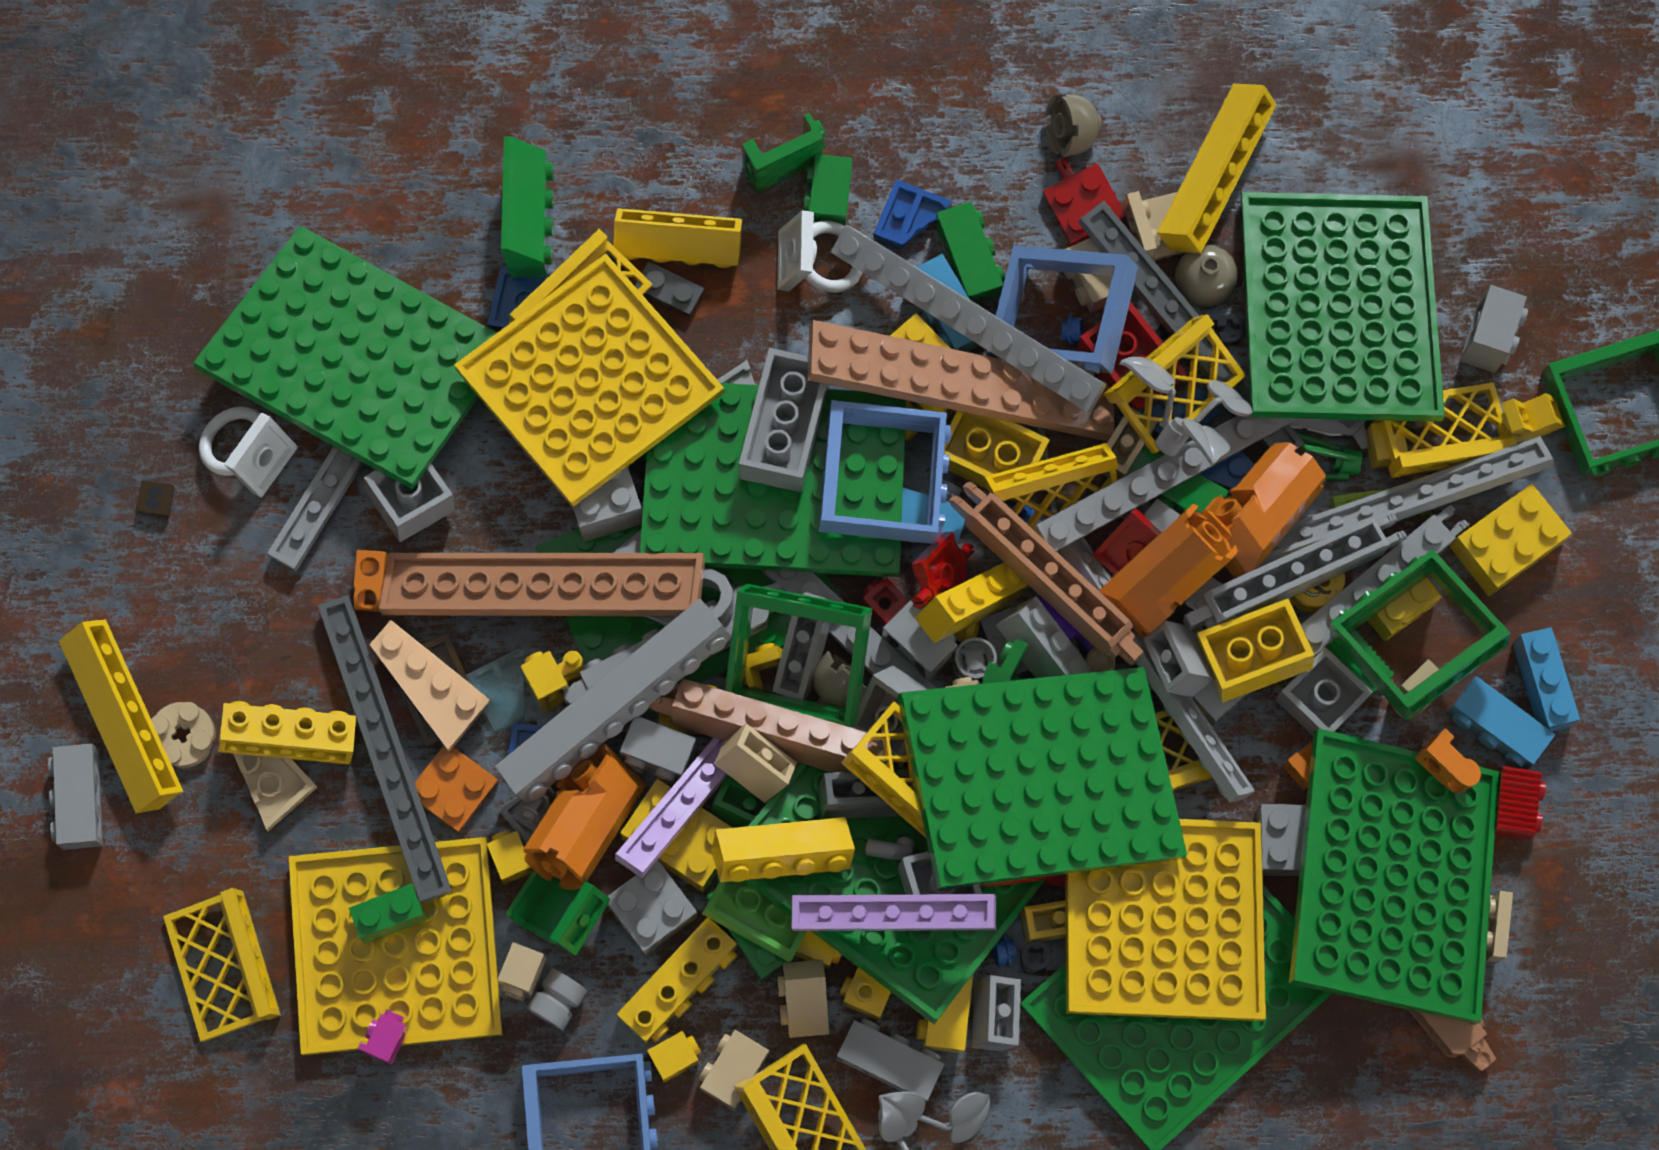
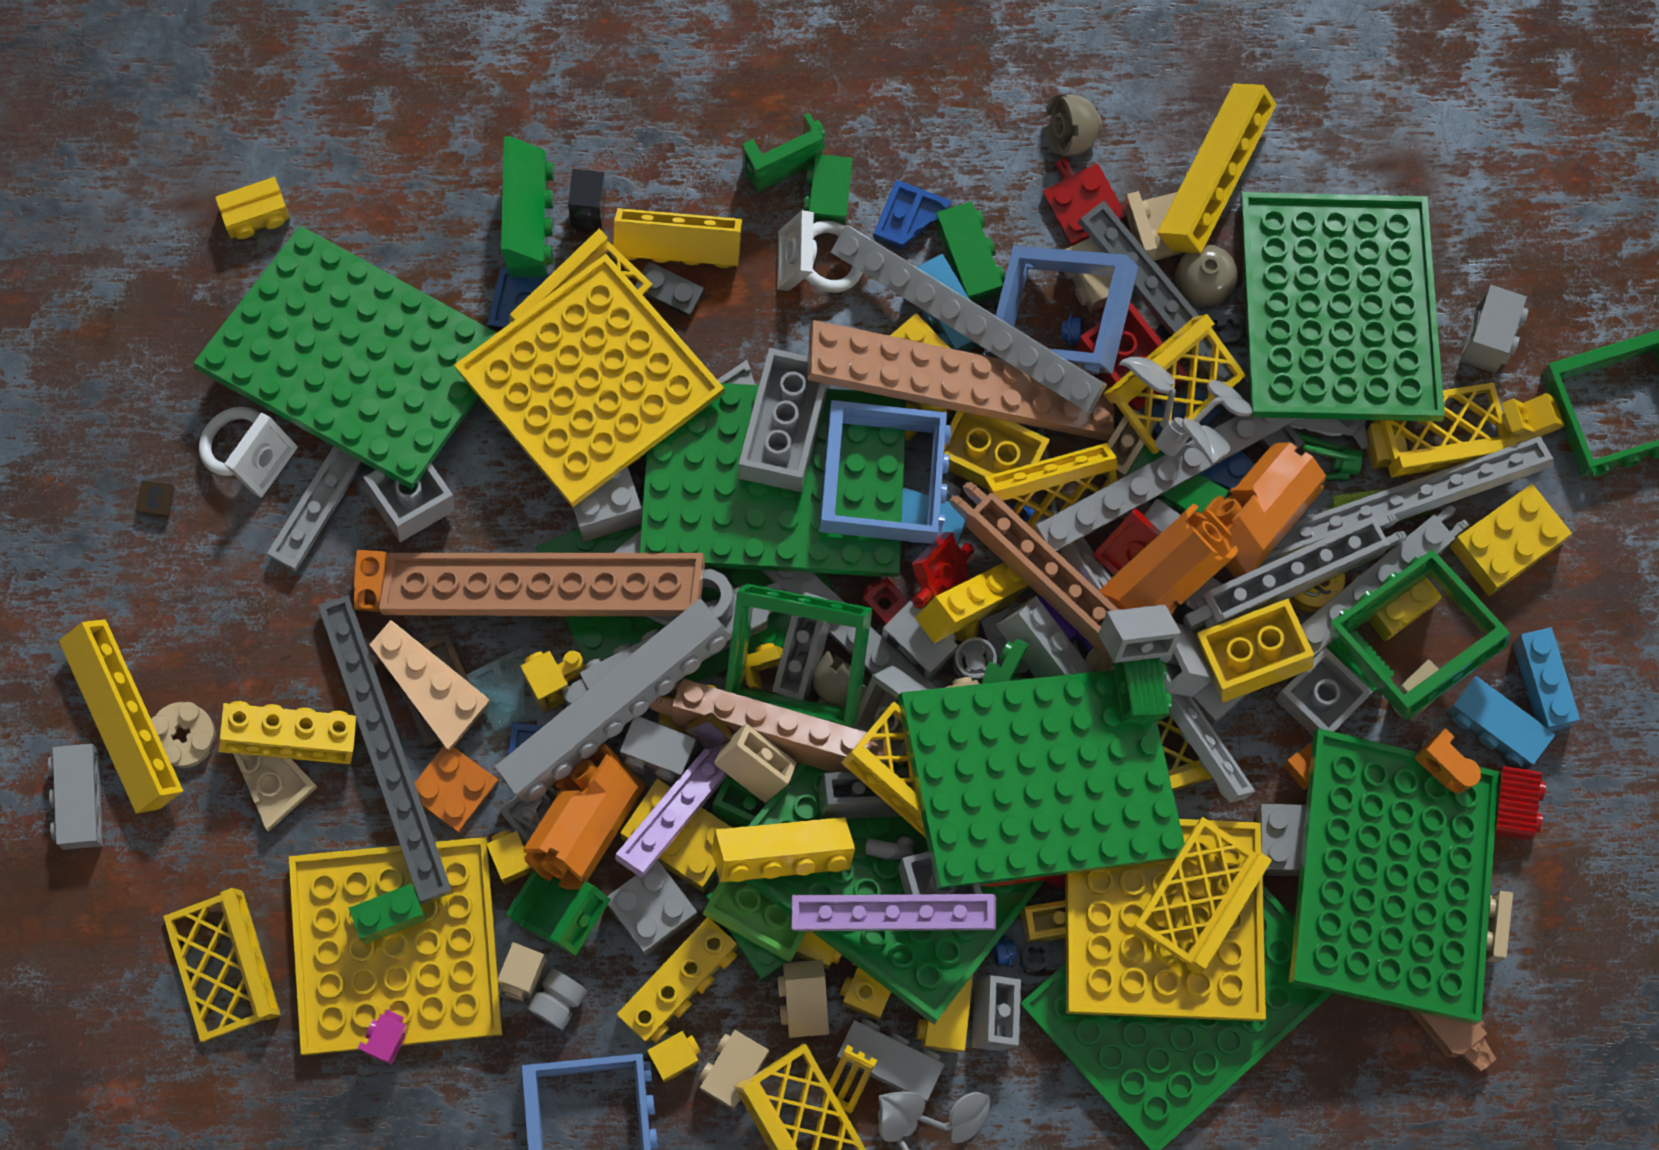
none -> yellow brick [215,177,290,239]
none -> black brick [568,169,606,232]
none -> dark brown tile [685,712,734,749]
none -> yellow tile [822,1045,877,1114]
none -> light grey brick [1098,605,1181,663]
none -> green brick [1112,657,1172,723]
none -> yellow fence [1133,817,1272,974]

